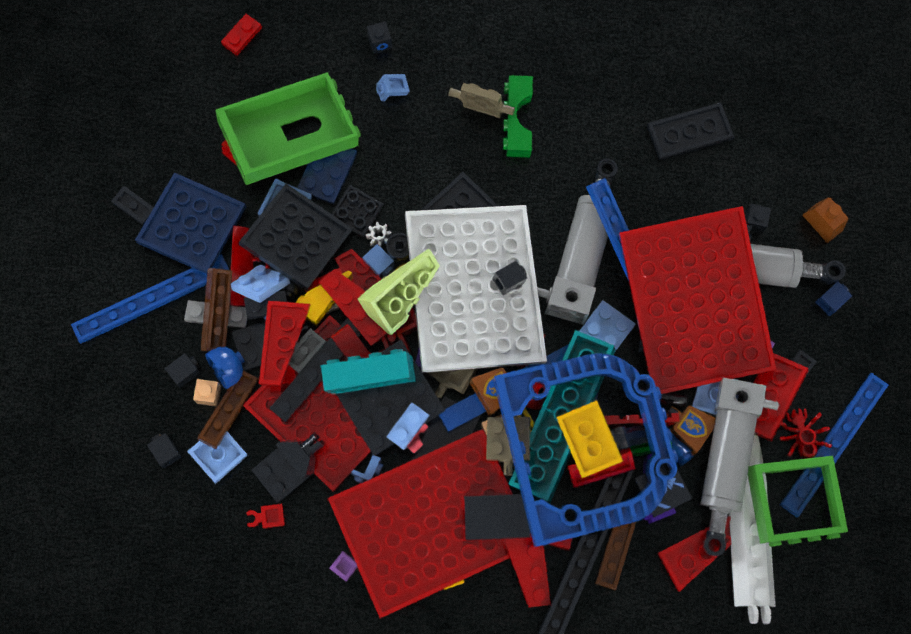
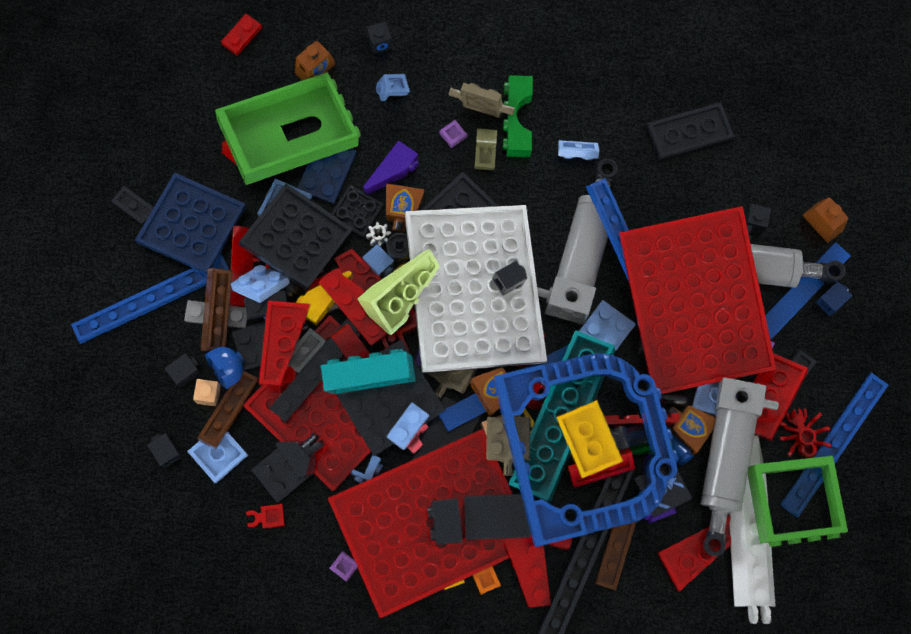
none -> dark orange torso [295,41,336,81]
none -> dark purple slope [363,141,419,195]
none -> torso [386,184,424,233]
none -> black brick [427,498,463,545]
none -> medium lavender tile [440,120,467,148]
none -> orange plate [472,566,501,594]
none -> olive plate [475,129,497,170]
none -> light blue plate [558,140,599,160]
none -> blue tile [765,242,851,340]

